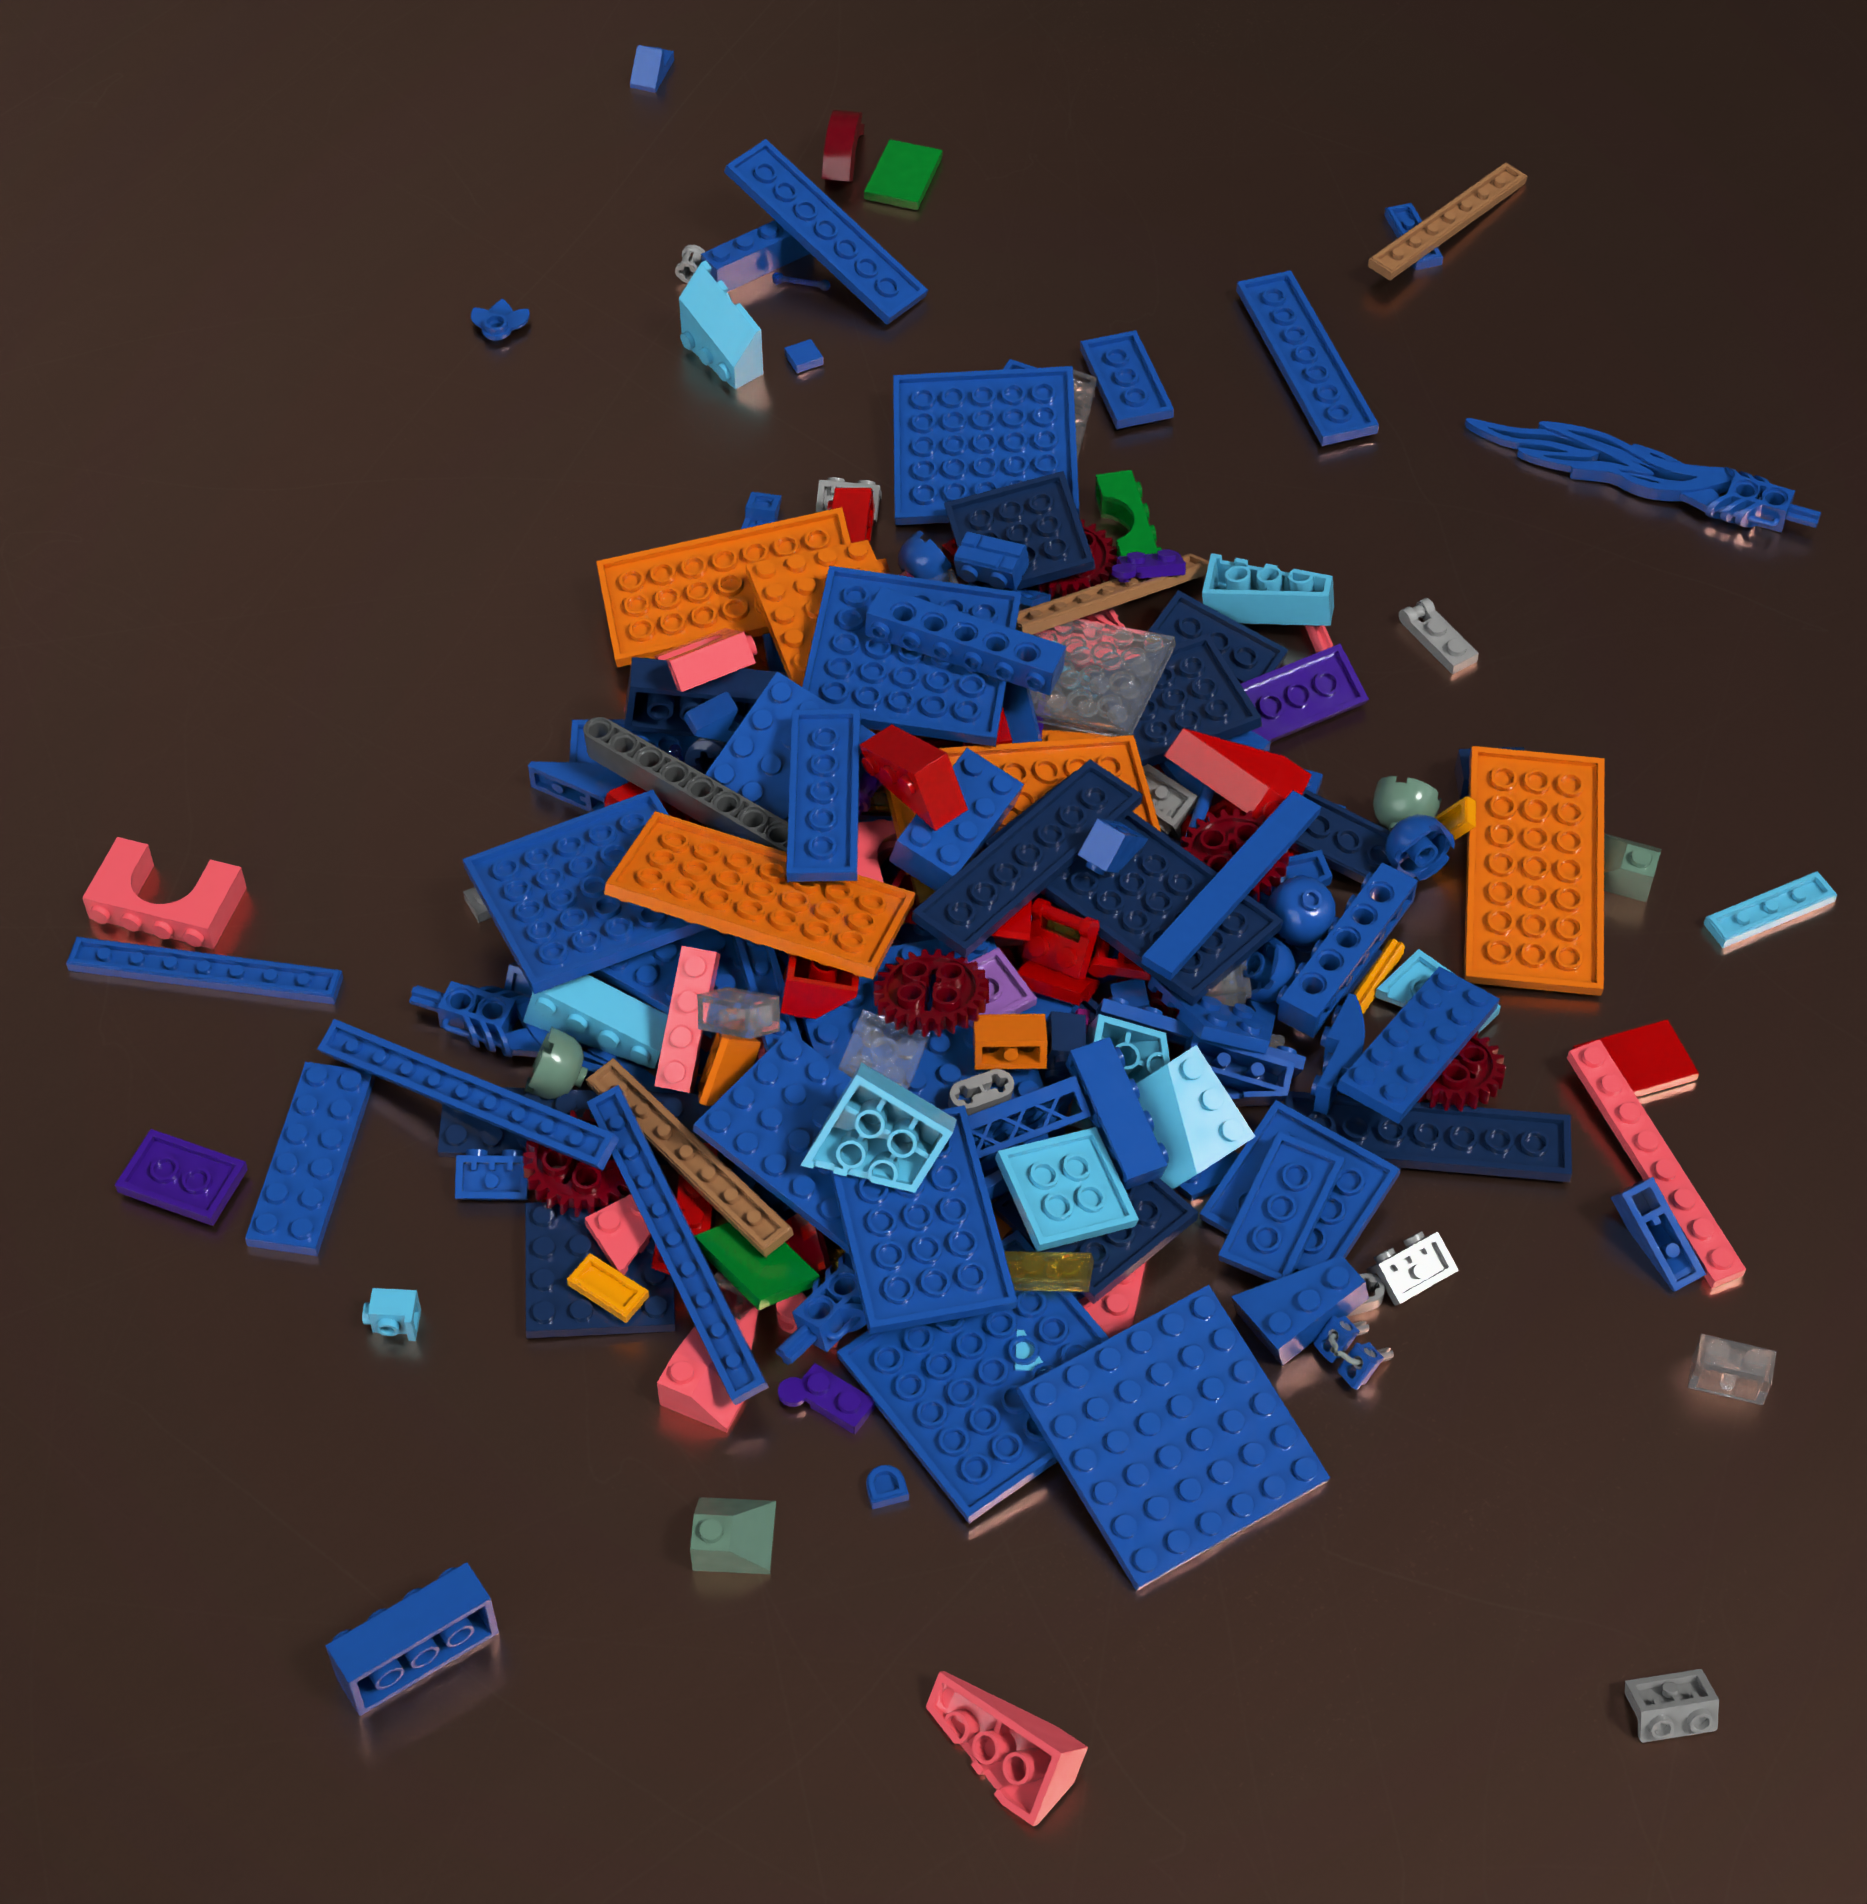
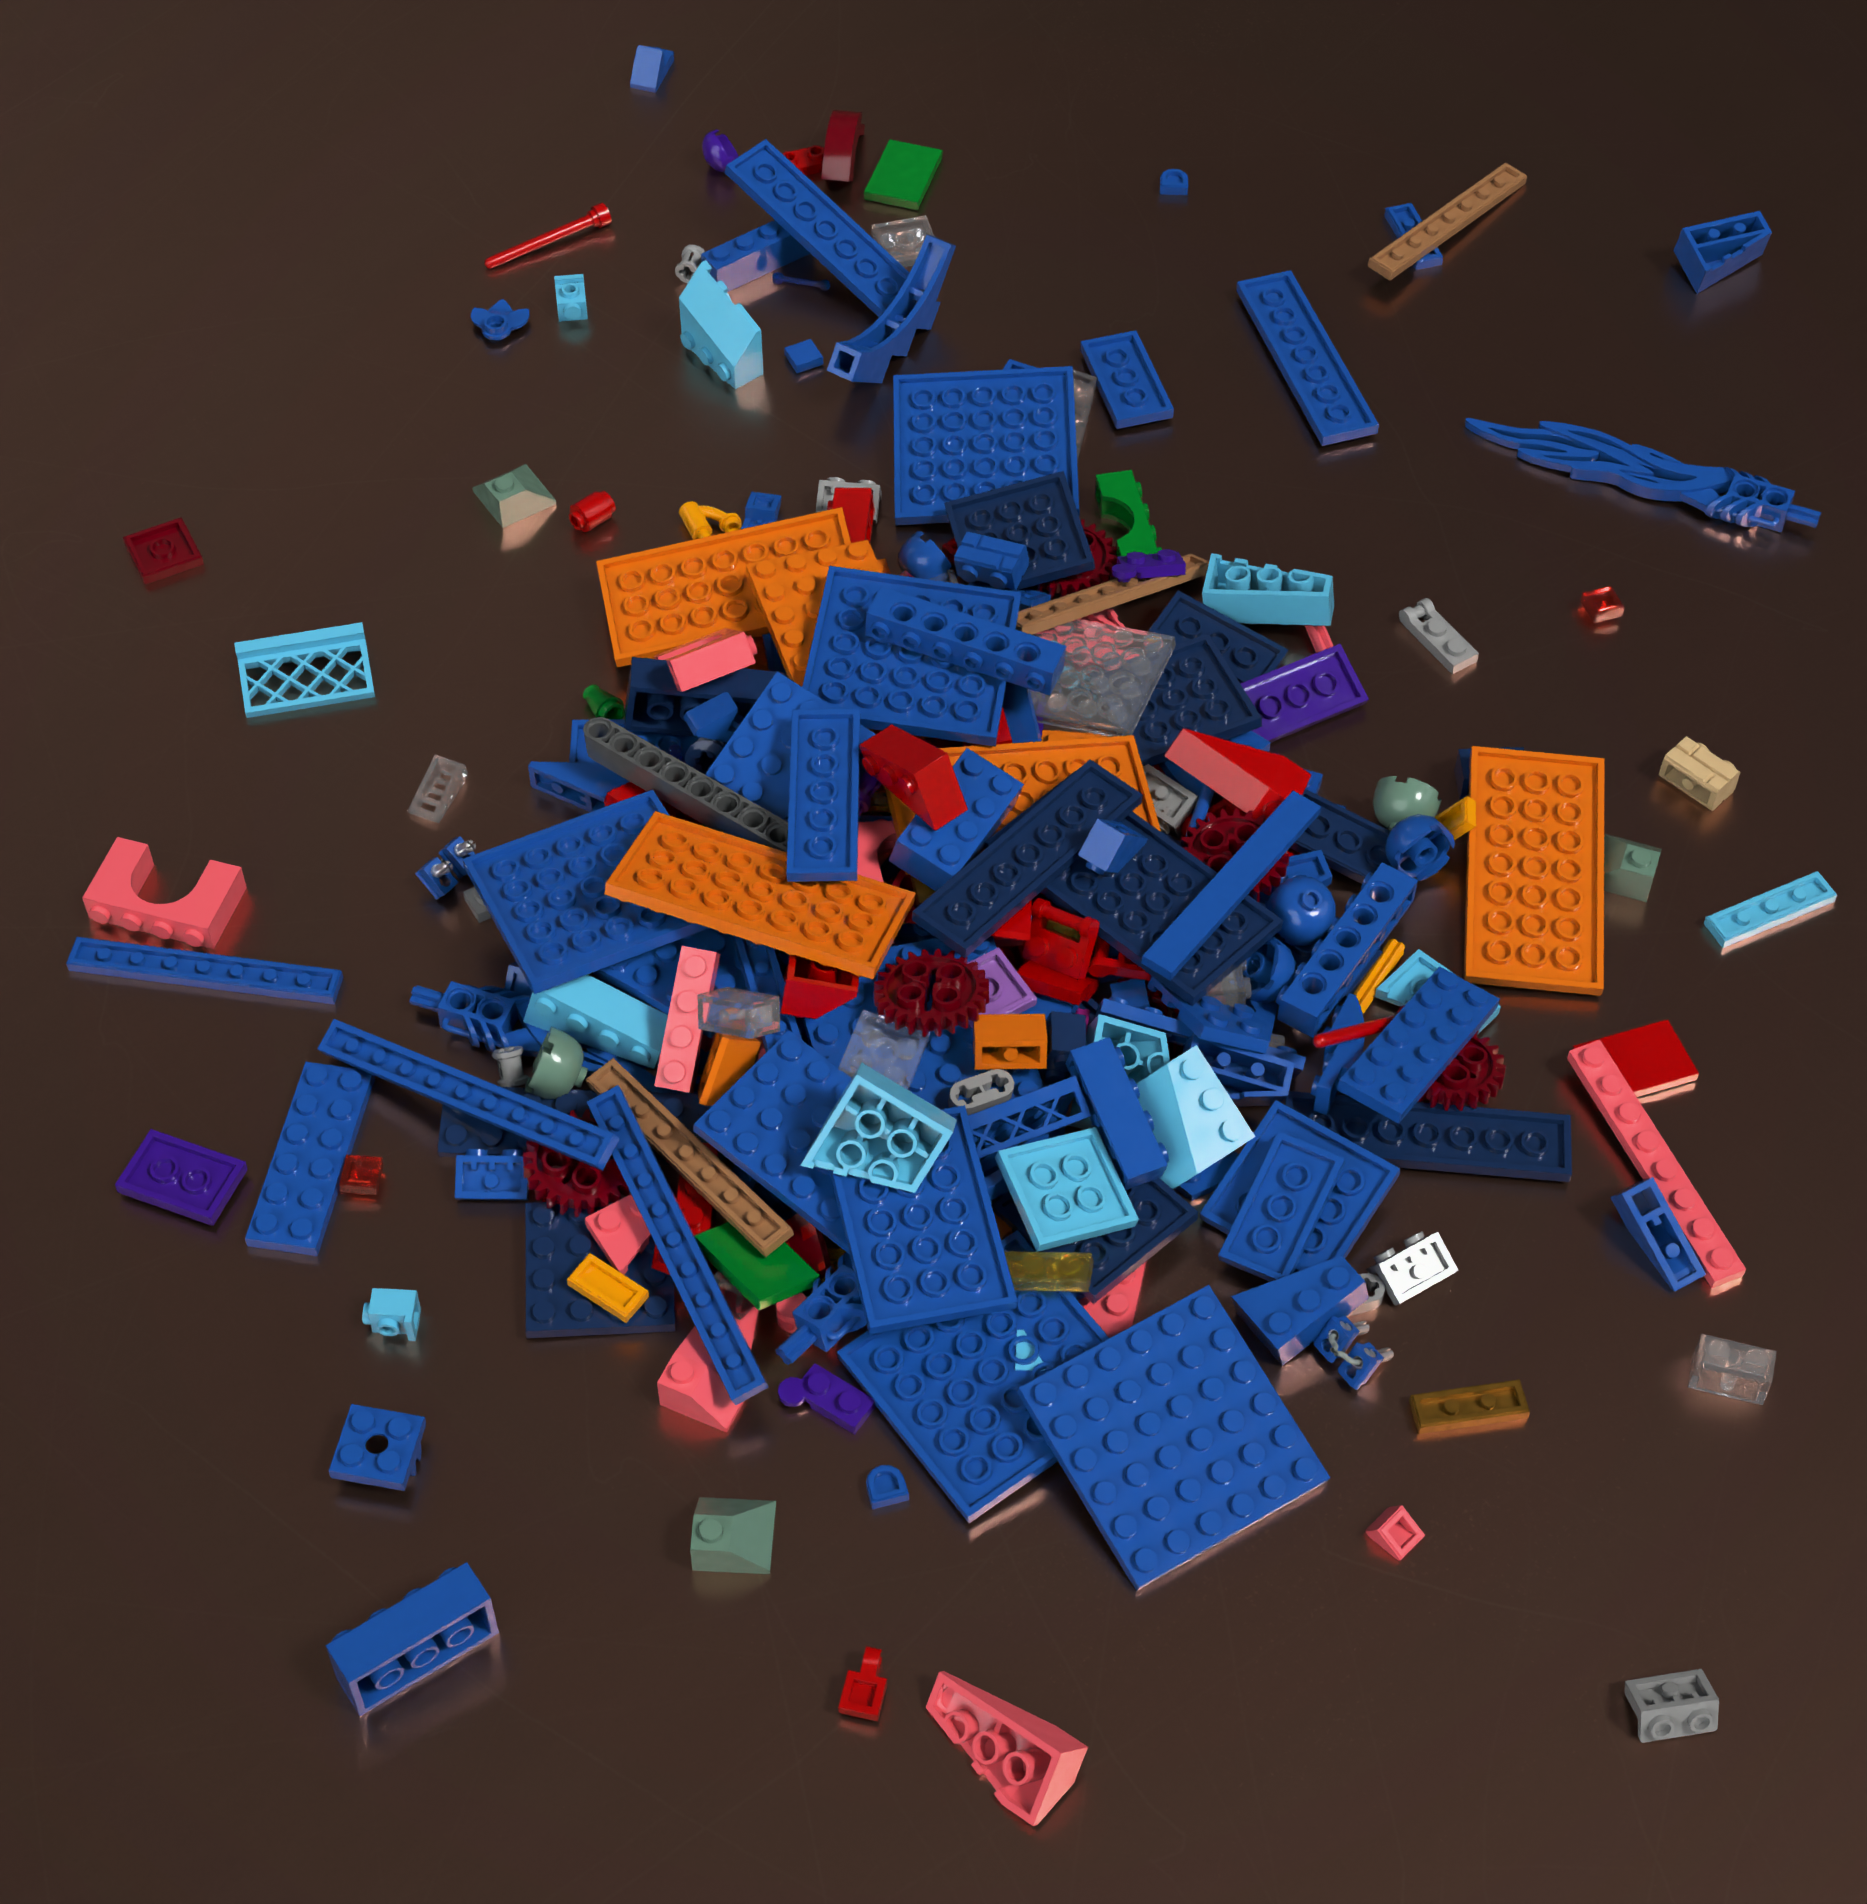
none -> dark red tile [123,517,204,585]
none -> medium azure fence [234,622,375,718]
none -> blue piece [329,1404,426,1491]
none -> clear red plate [339,1155,384,1195]
none -> clear slope [408,754,468,823]
none -> blue piece [415,836,476,900]
none -> sand green slope [473,464,556,528]
none -> red piece [484,202,612,269]
none -> light grey bush [492,1046,528,1087]
none -> medium azure brick [554,274,588,322]
none -> red brick [569,491,616,533]
none -> green cone [583,685,625,719]
none -> light orange plant [678,501,742,540]
none -> dark purple hair [702,129,739,172]
none -> red plate [782,145,824,176]
none -> blue arch [827,235,956,383]
none -> red plate [838,1646,887,1722]
none -> clear plate [871,215,935,267]
none -> blue tile [1160,169,1188,195]
none -> red piece [1313,1005,1405,1048]
none -> coral slope [1365,1505,1425,1561]
none -> pearl gold tile [1409,1379,1530,1434]
none -> clear red plate [1580,586,1624,623]
none -> tan brick [1659,736,1740,811]
none -> blue wedge [1673,211,1772,294]

